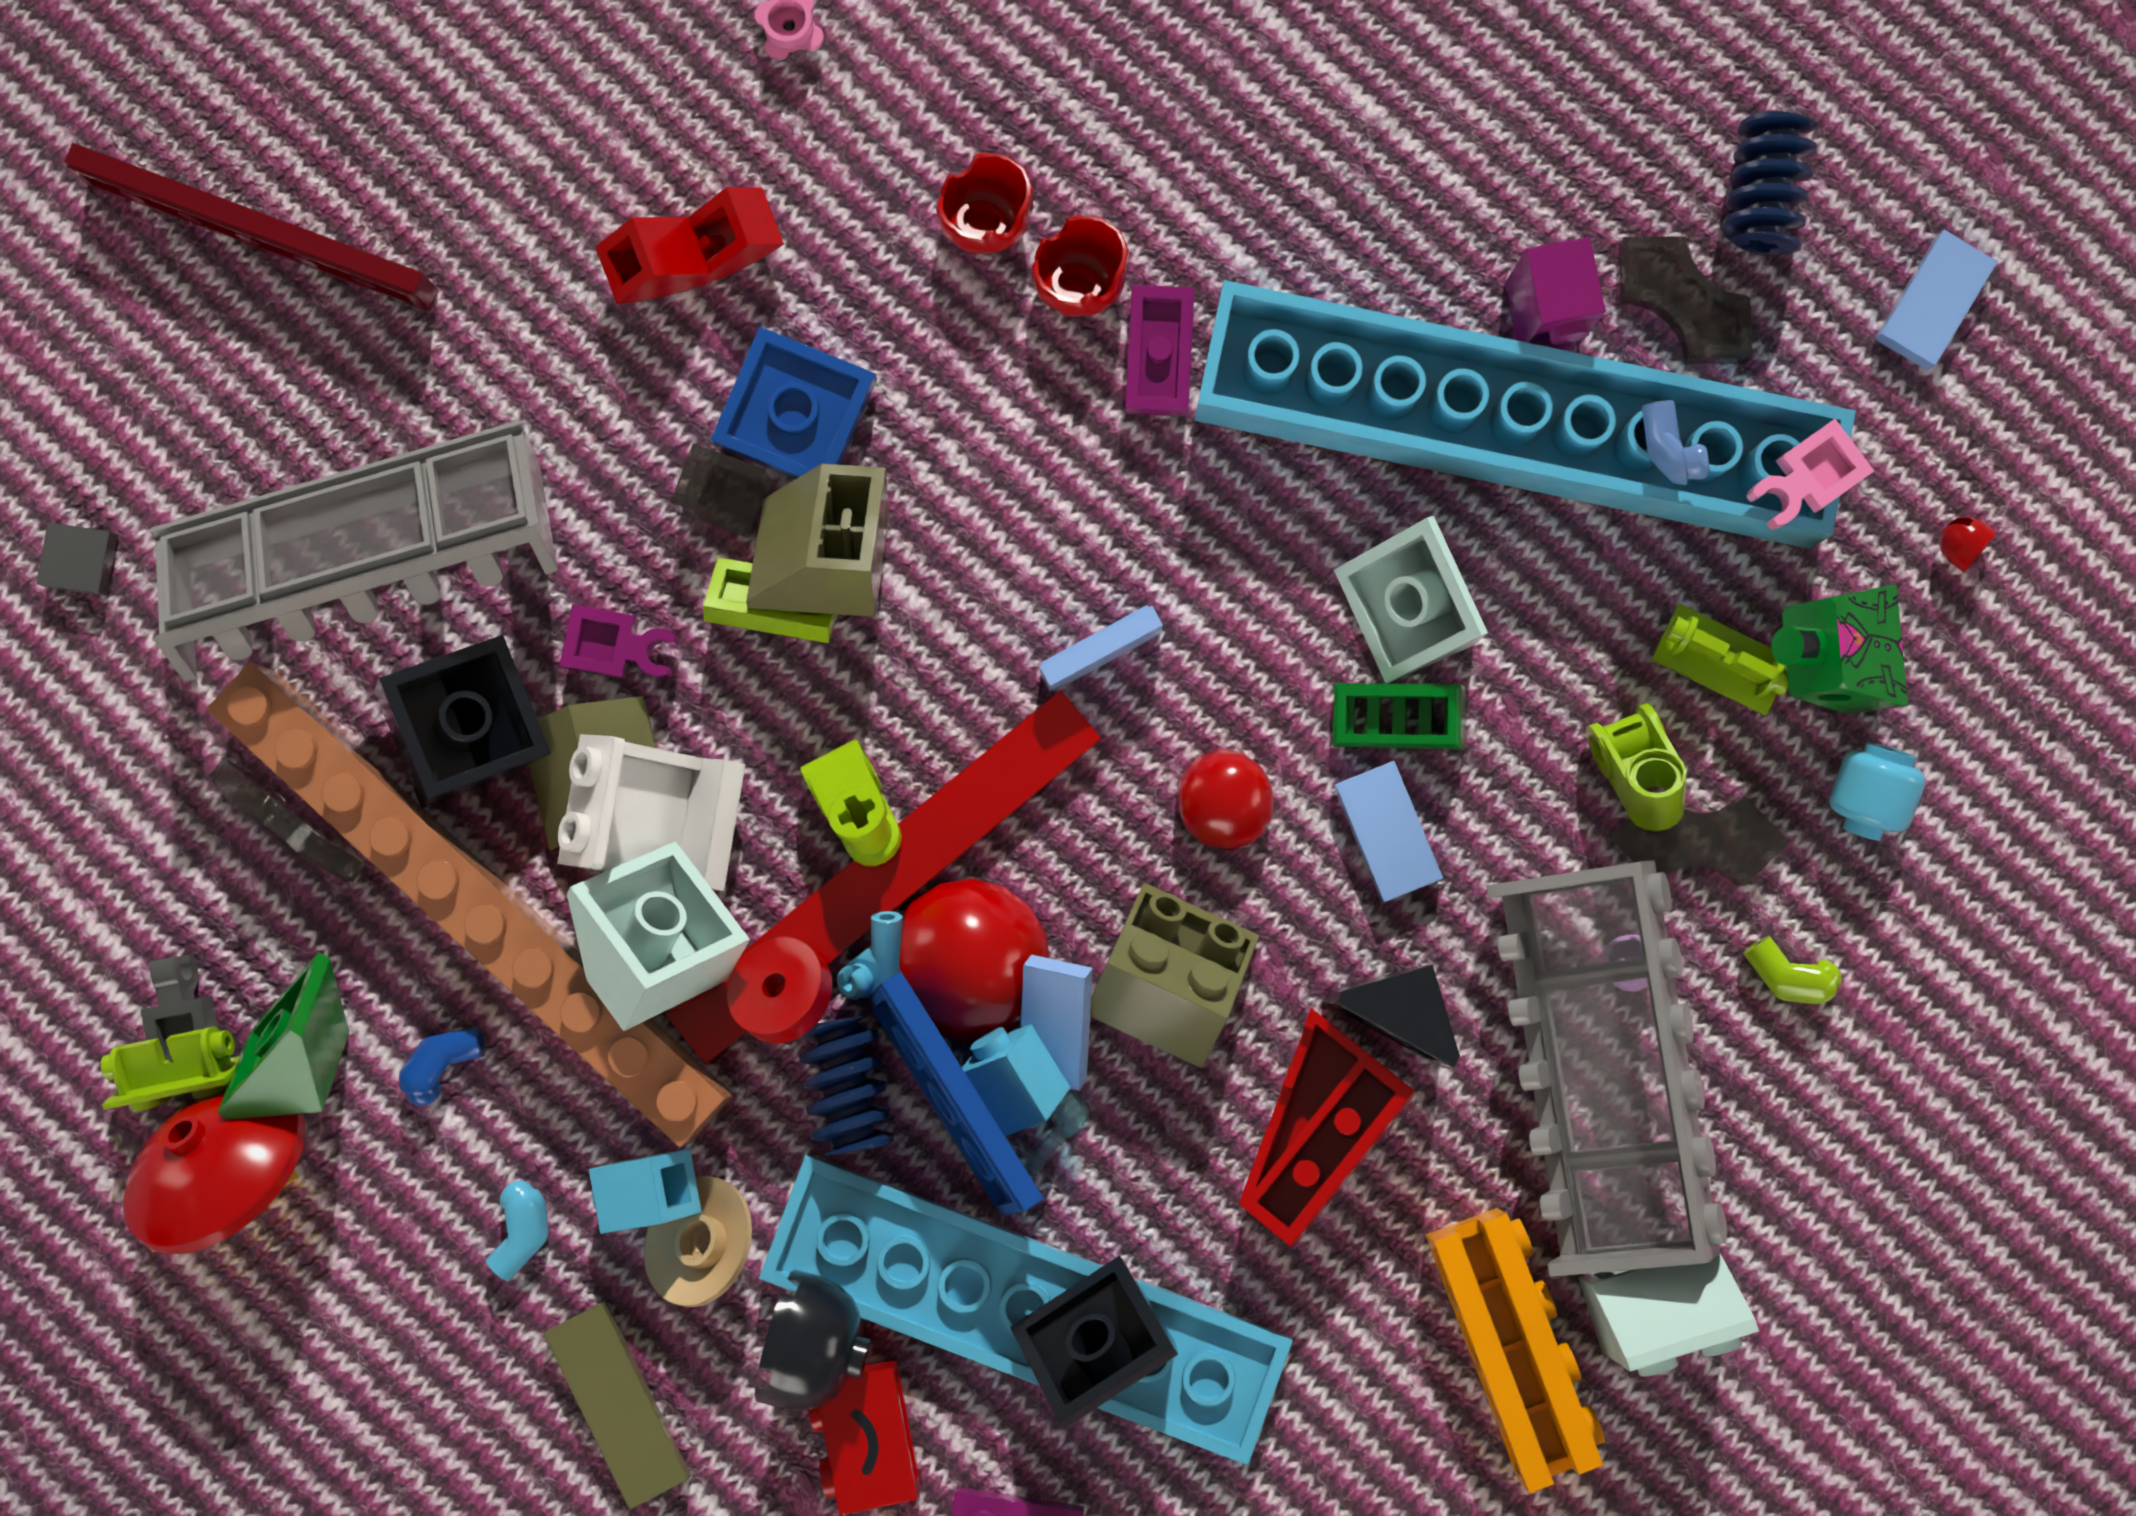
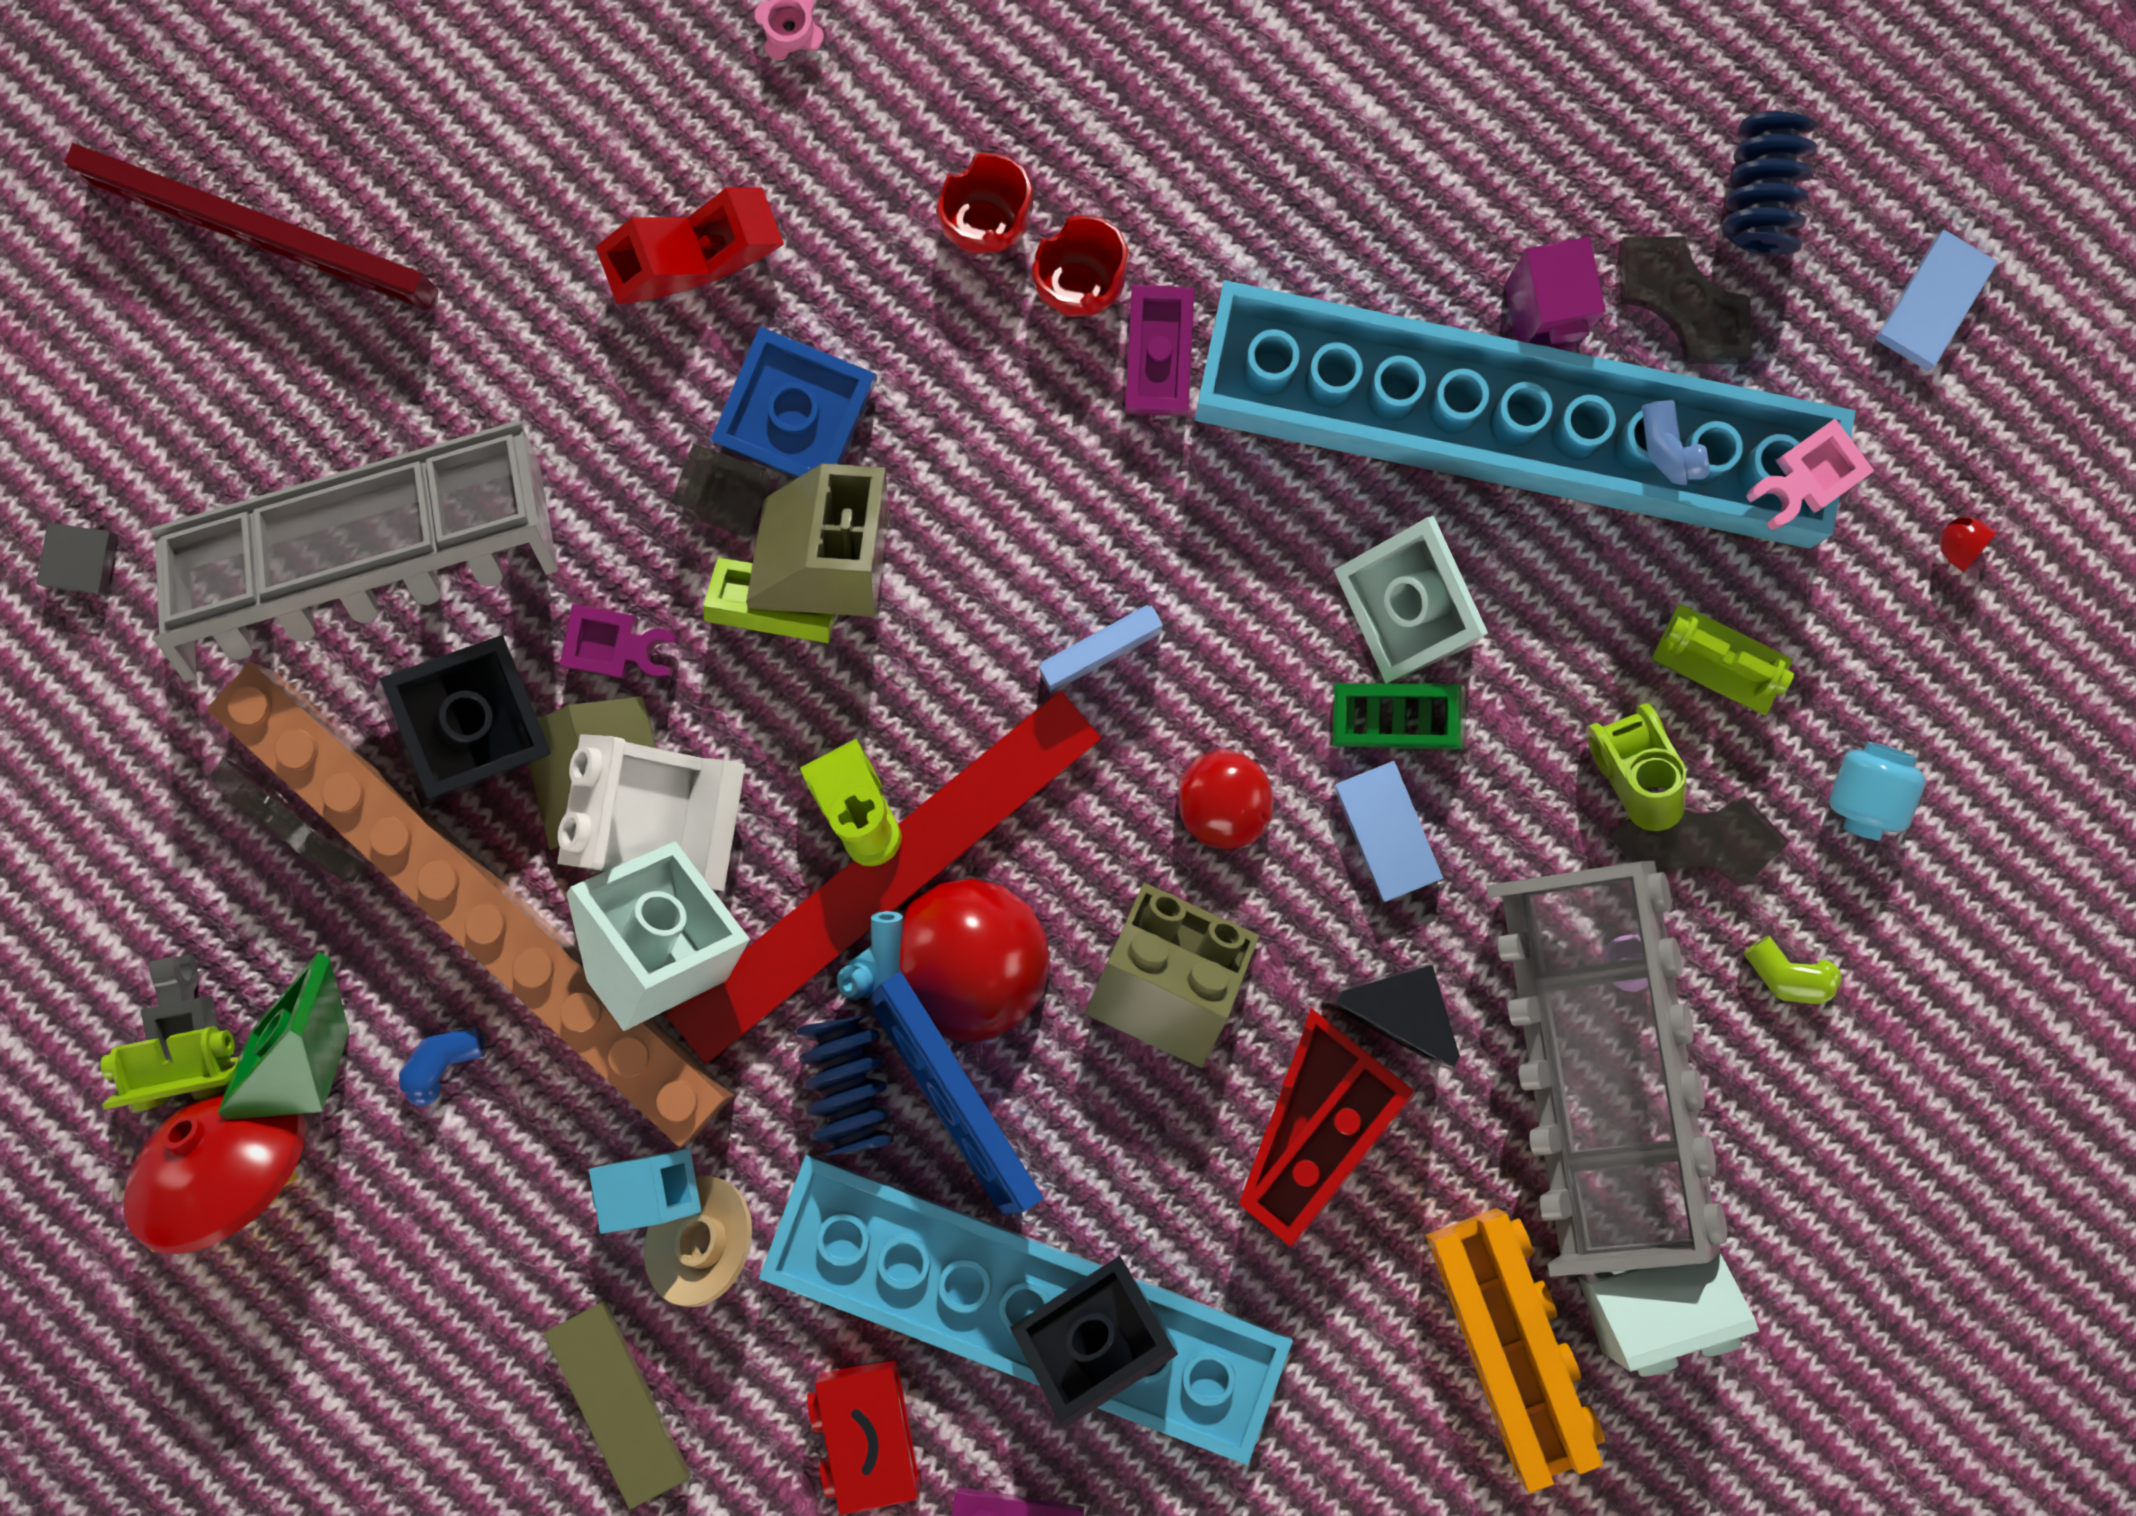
medium azure arm [486,1180,549,1282] -> none
red piece [727,937,832,1044] -> none
black cylinder [754,1269,871,1411] -> none
medium azure brick [962,1024,1071,1136] -> none
light blue tile [1021,955,1093,1091] -> none
clear light blue hand [1024,1090,1089,1177] -> none
green torso [1771,585,1908,714] -> none

